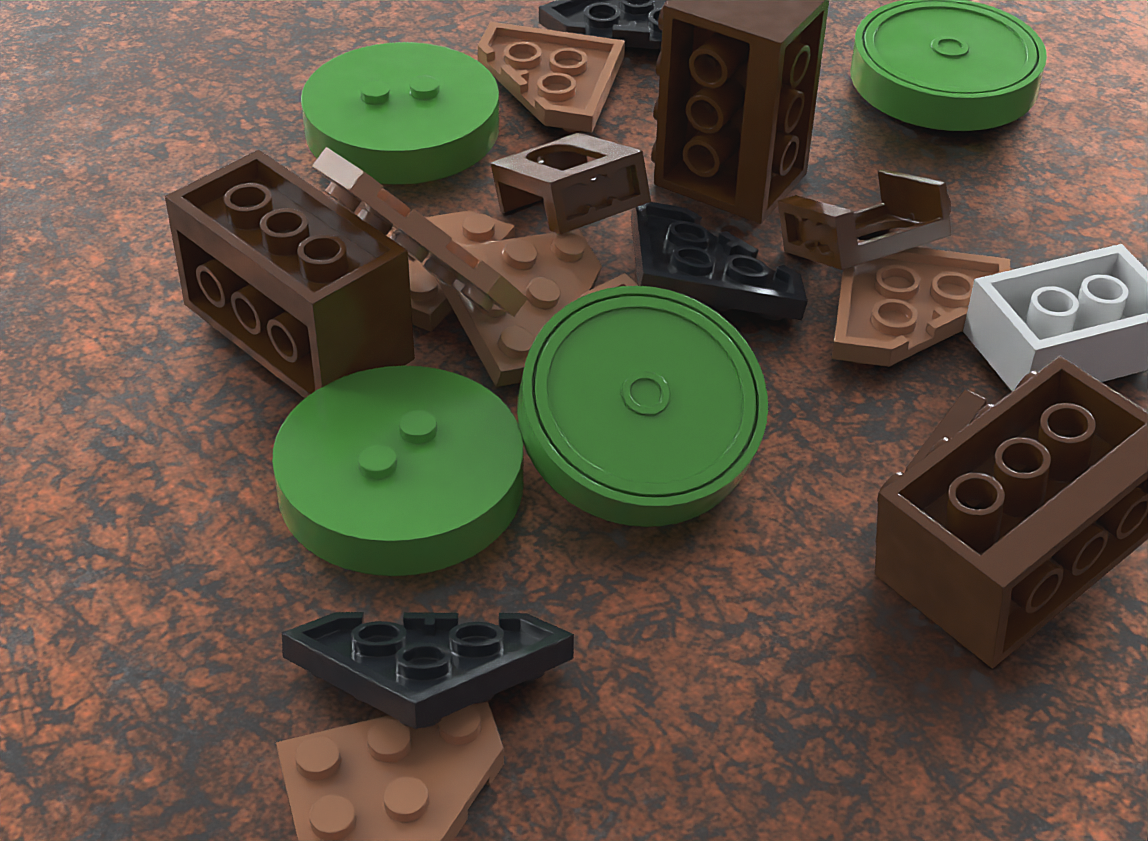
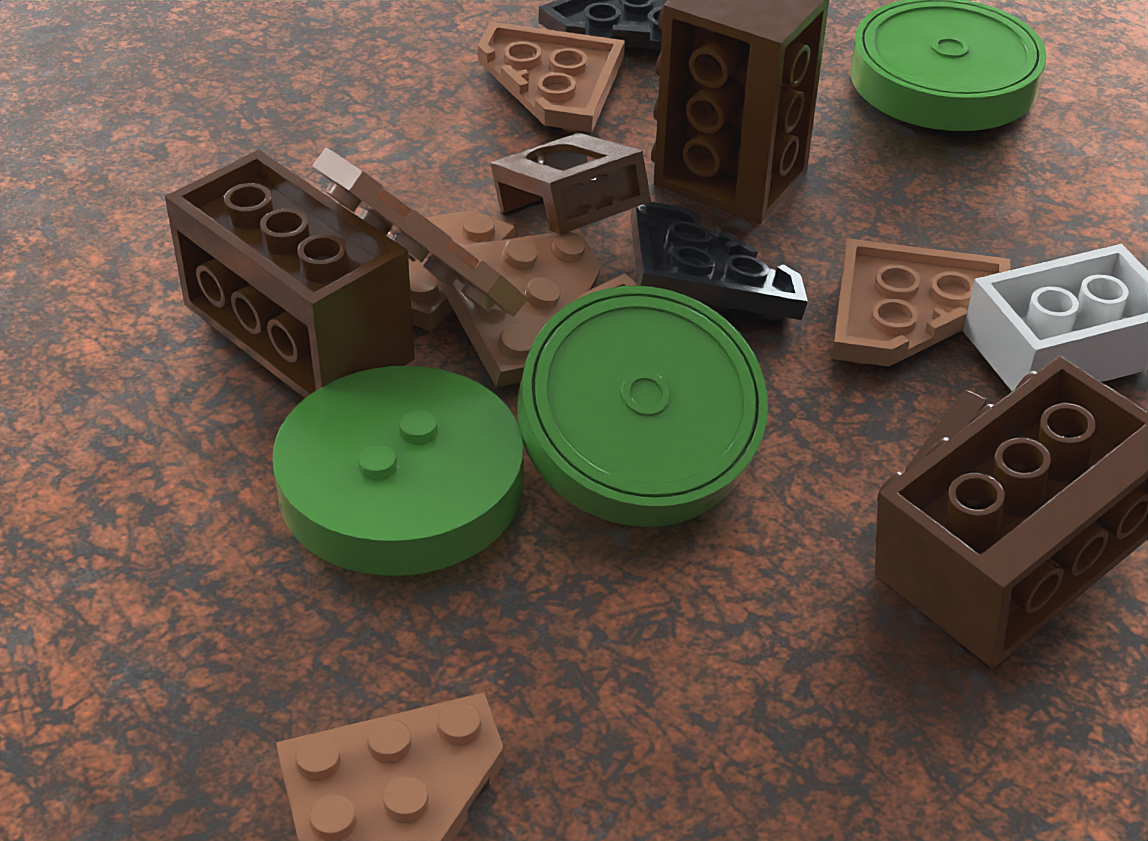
black plate [281,612,574,729] -> none
bright green brick [301,42,499,184] -> none
reddish brown panel [777,169,951,270] -> none

